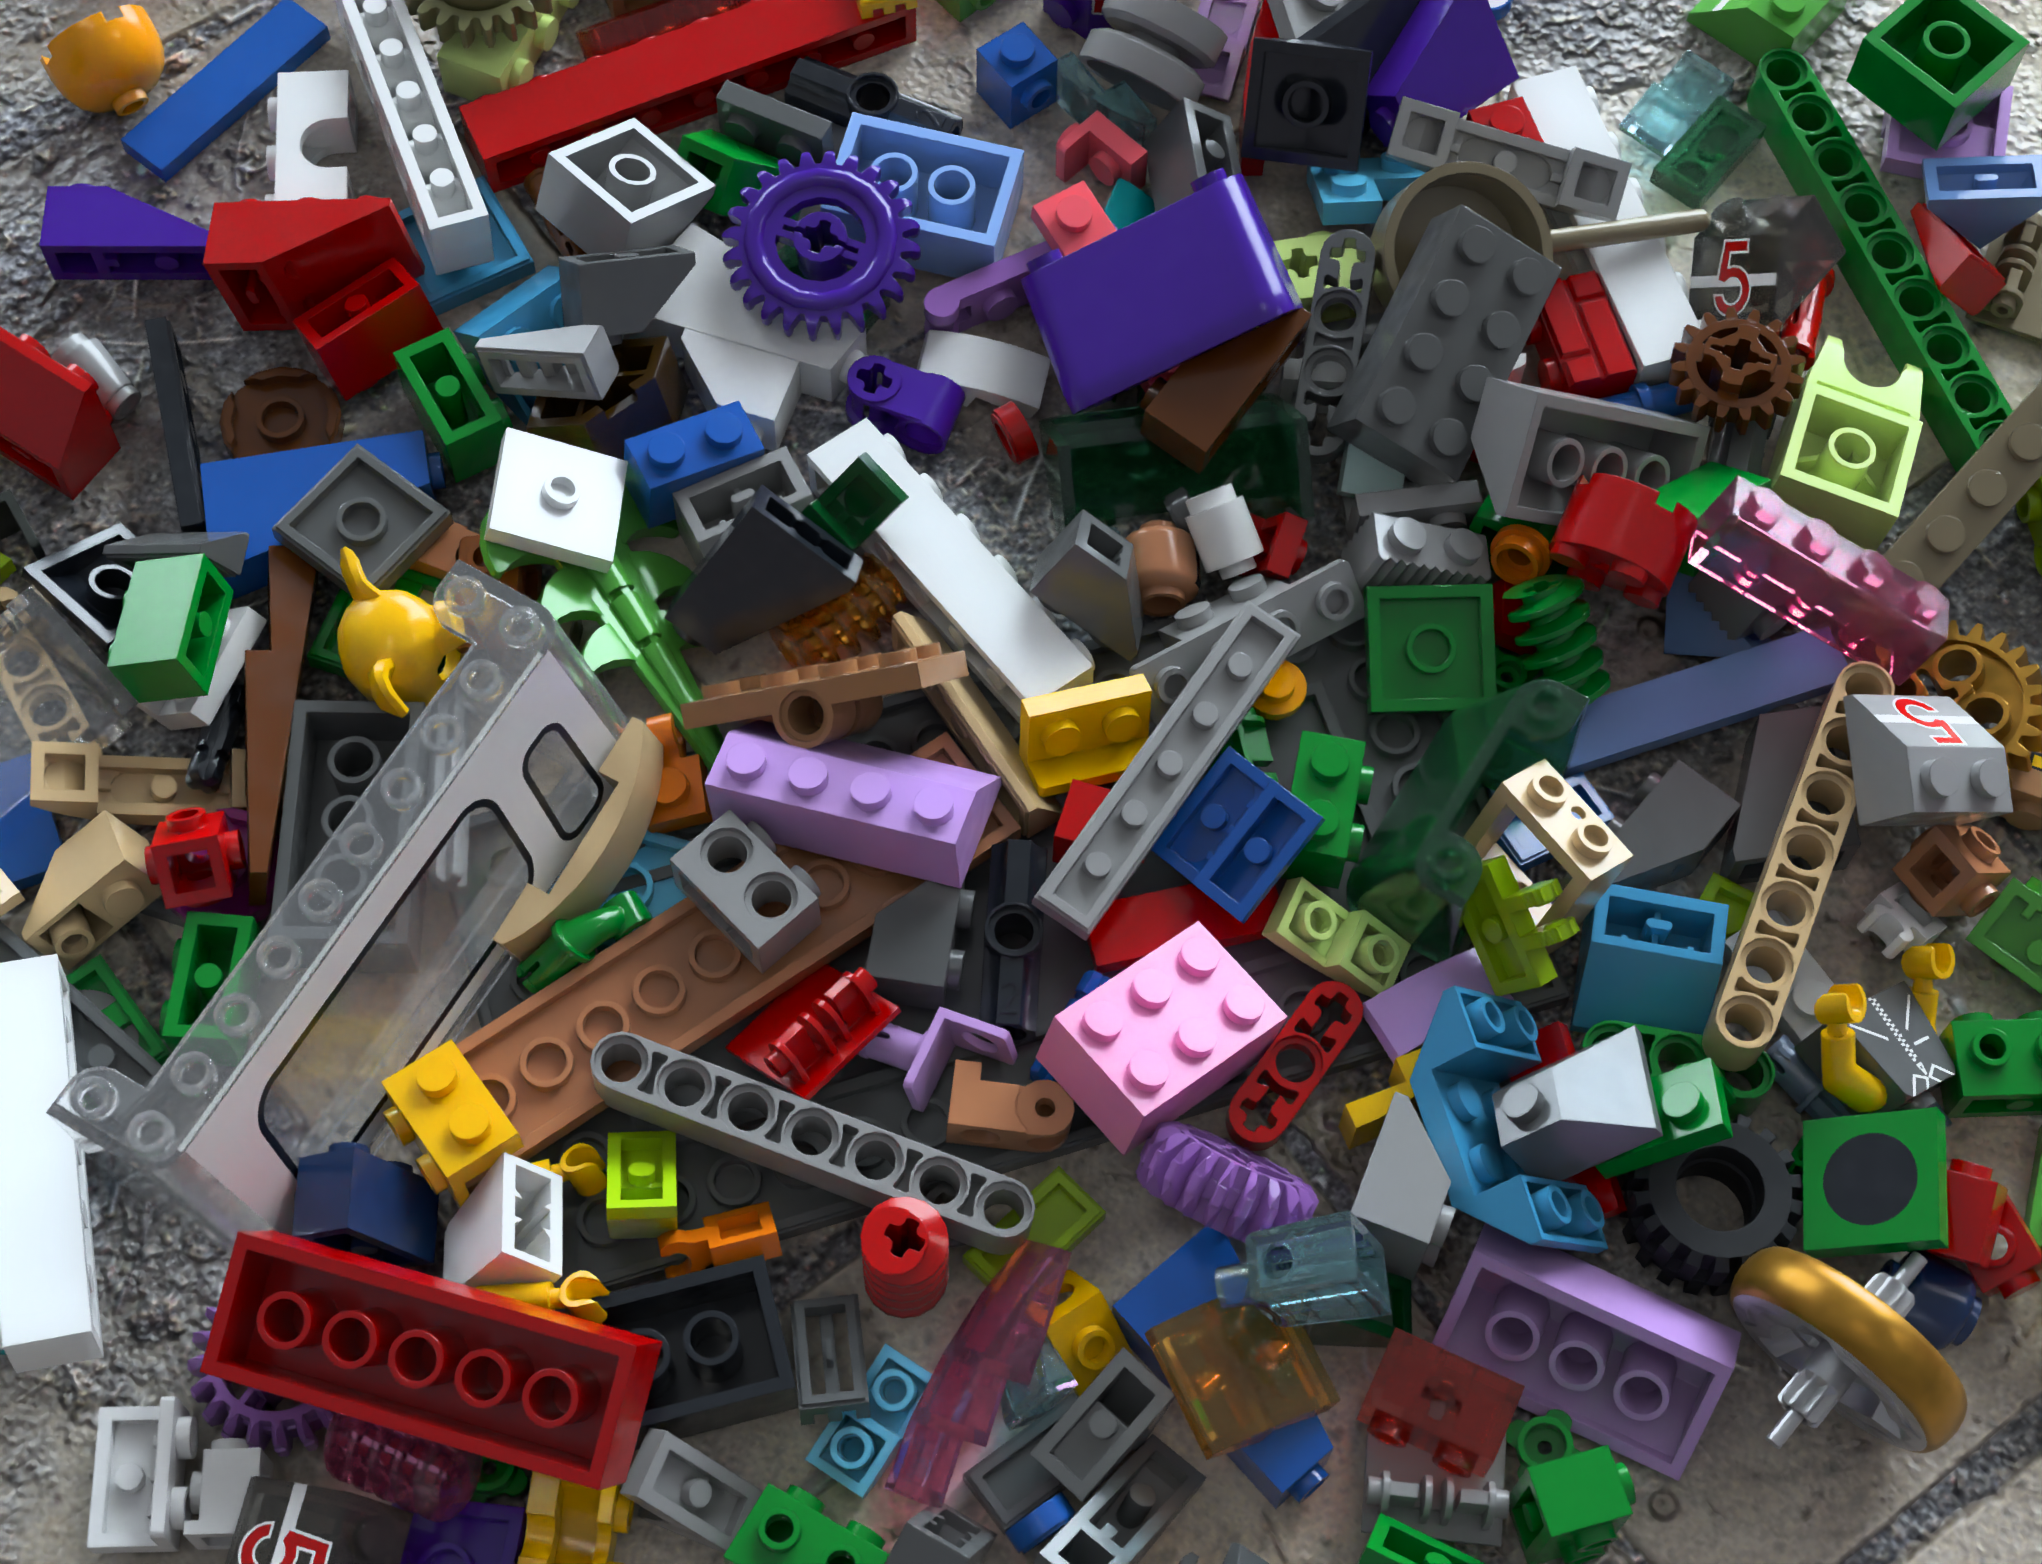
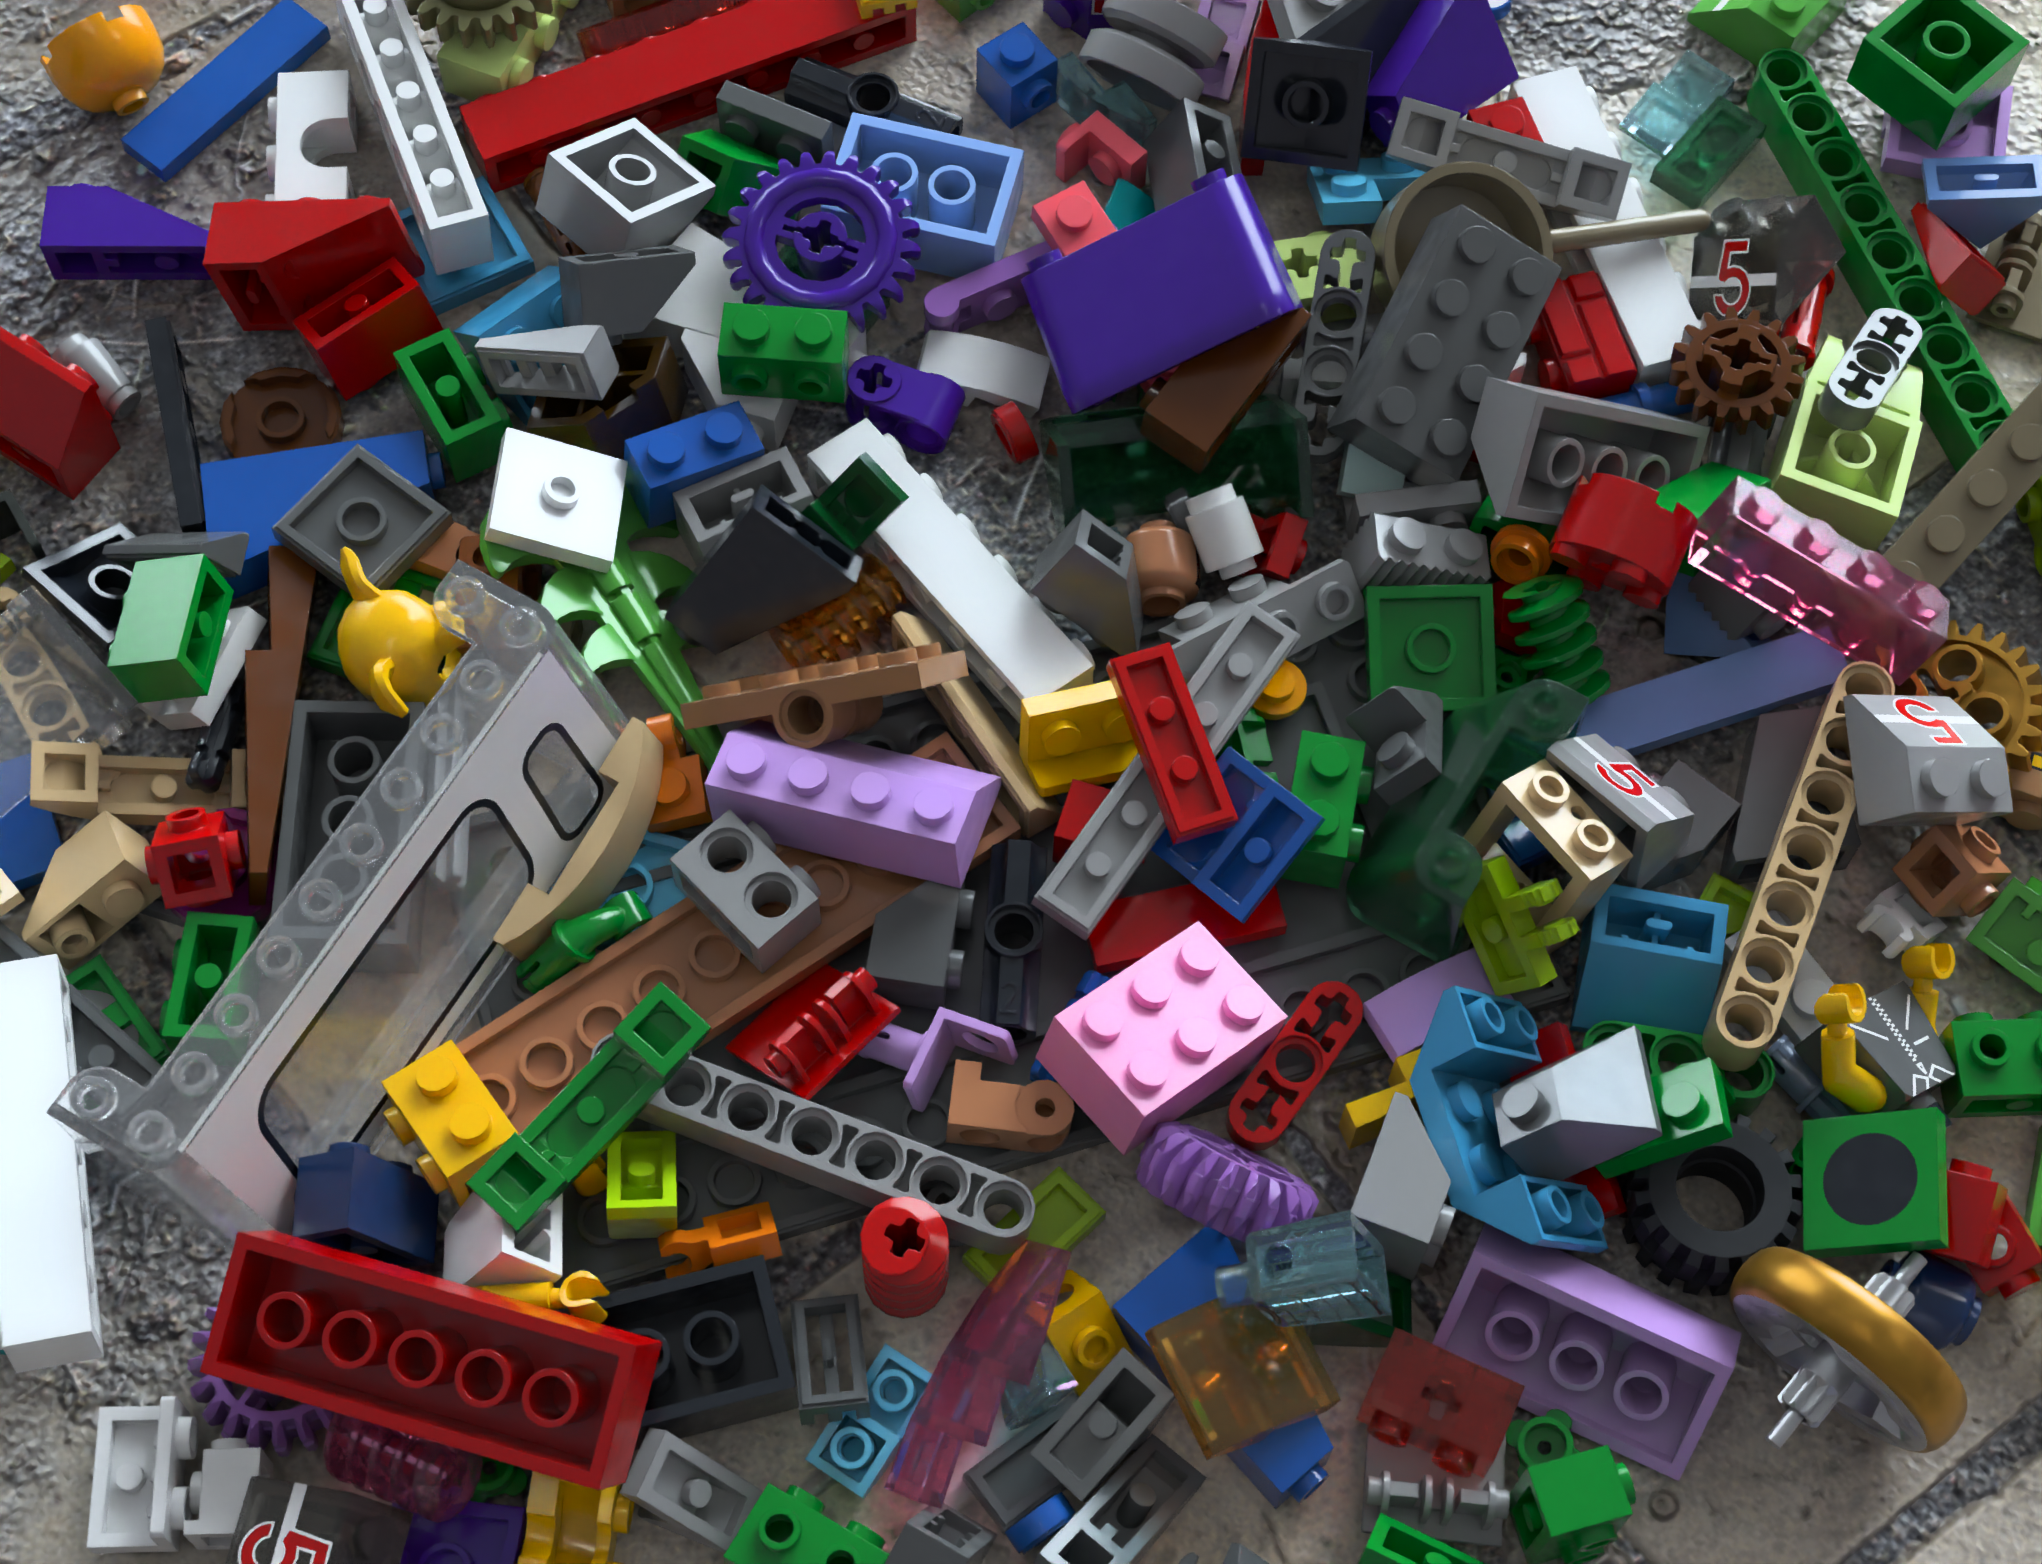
yellowish green slope [1261,877,1411,998] -> none
none -> green slope [466,981,711,1232]
none -> green brick [717,302,850,403]
none -> red tile [1106,642,1238,845]
none -> dark grey slope [1346,686,1443,806]
none -> light grey slope [1546,733,1695,889]
none -> dark grey beam [1817,308,1922,431]

